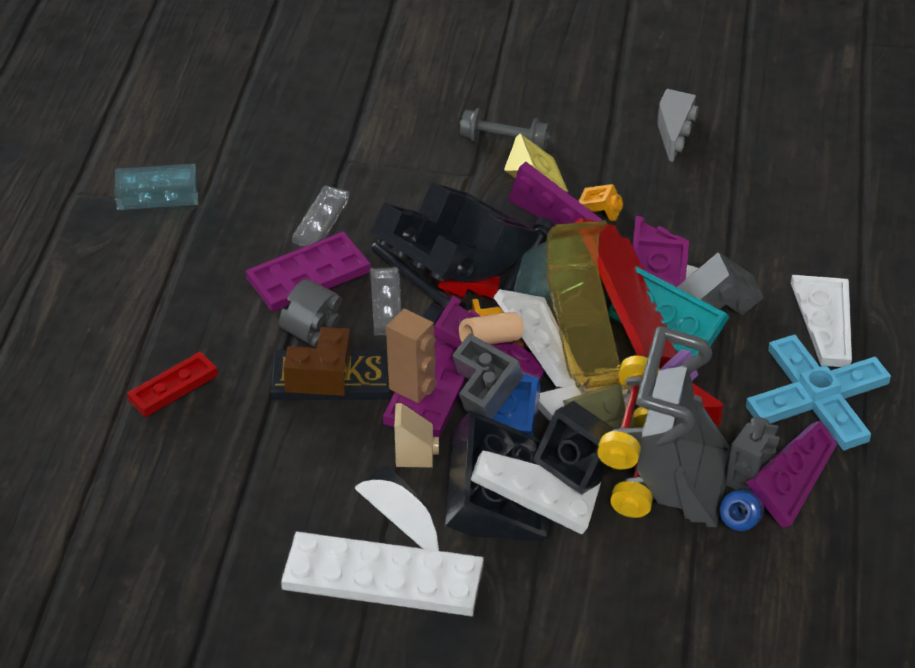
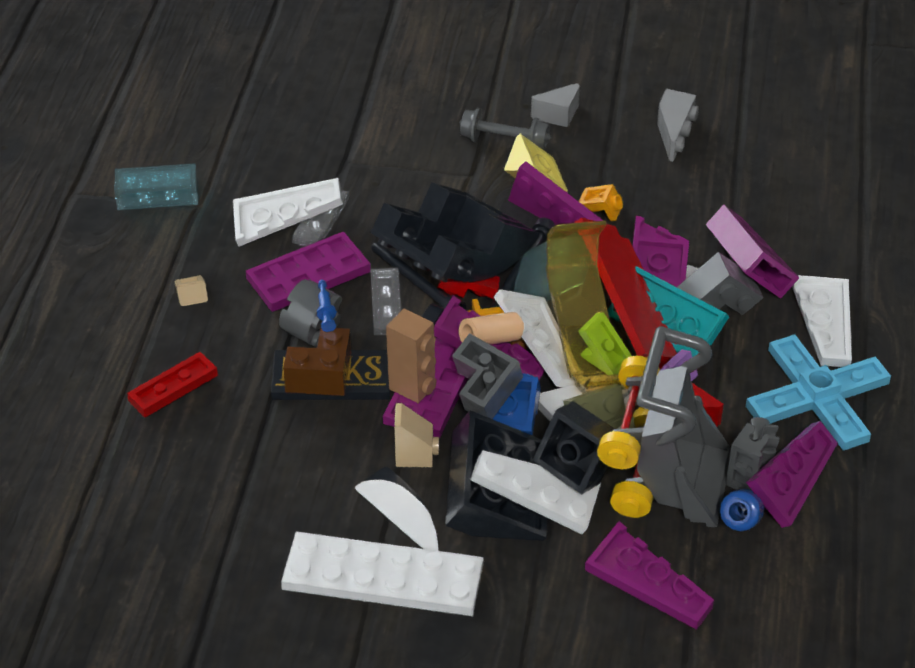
none -> tan slope [174,275,208,306]
none -> white wing [233,178,343,247]
none -> blue piece [317,279,336,332]
none -> light grey slope [531,83,580,127]
none -> lime slope [578,312,632,378]
none -> magenta wing [585,521,714,630]
none -> magenta slope [706,204,799,298]

